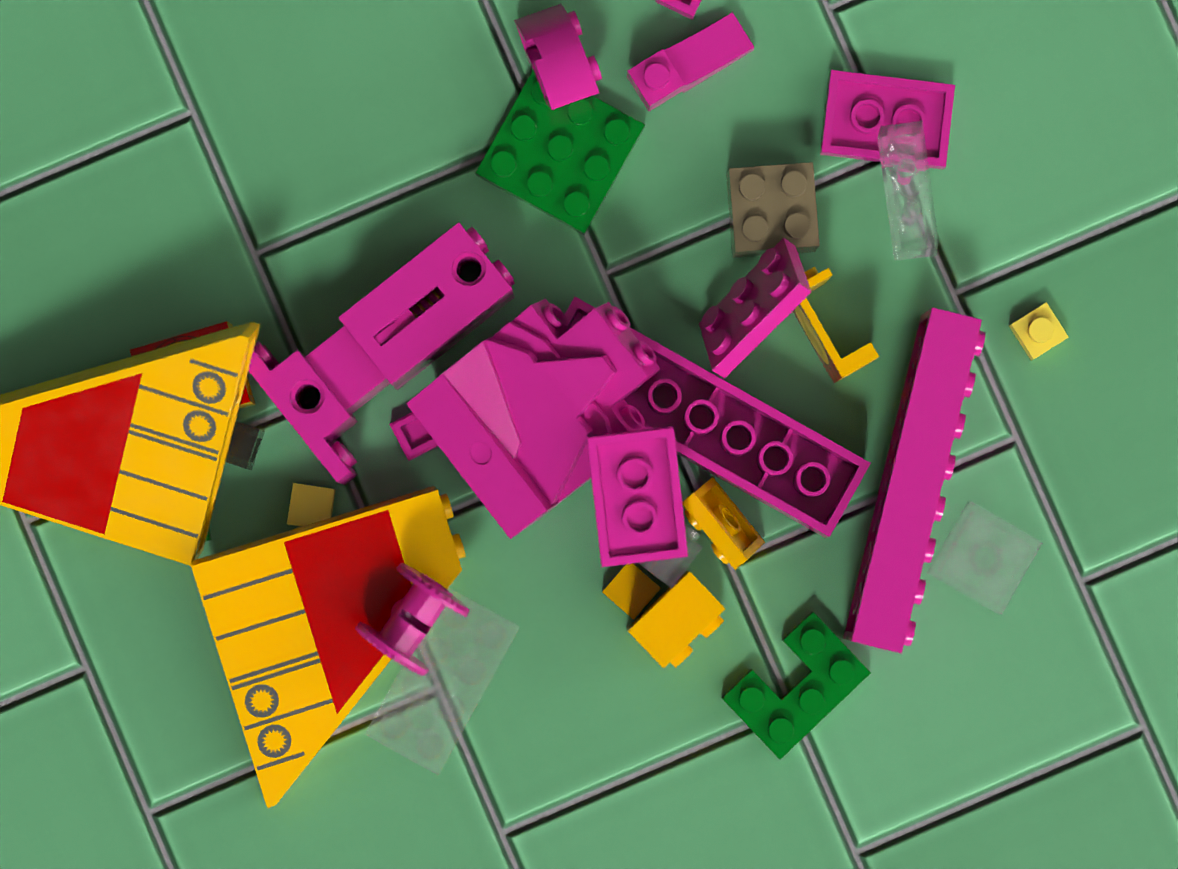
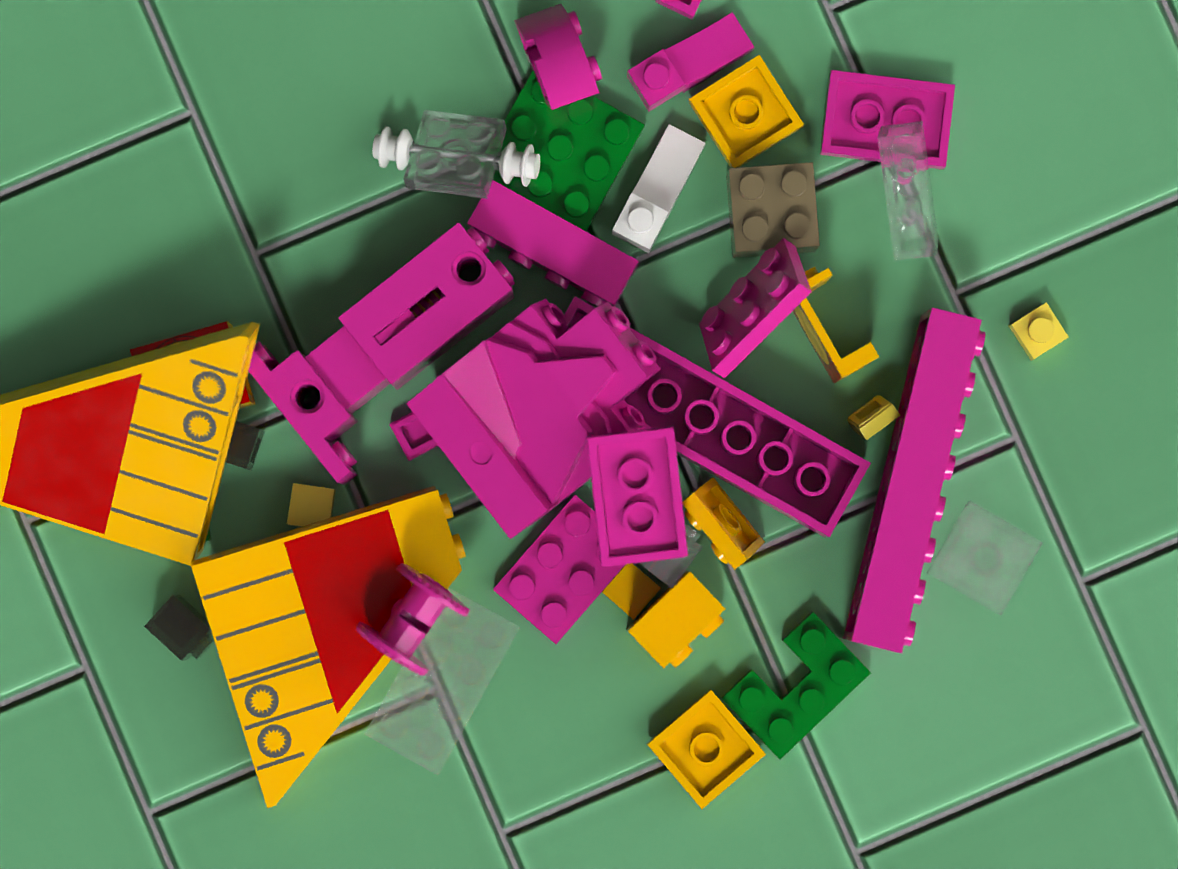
none -> clear smoke brick [144,594,214,661]
none -> clear plate [372,110,540,199]
none -> dark pink brick [467,180,639,307]
none -> dark pink plate [493,495,625,644]
none -> white slope [612,124,706,253]
none -> yellow plate [647,689,766,809]
none -> yellow plate [688,55,804,168]
none -> light yellow tile [847,395,900,440]

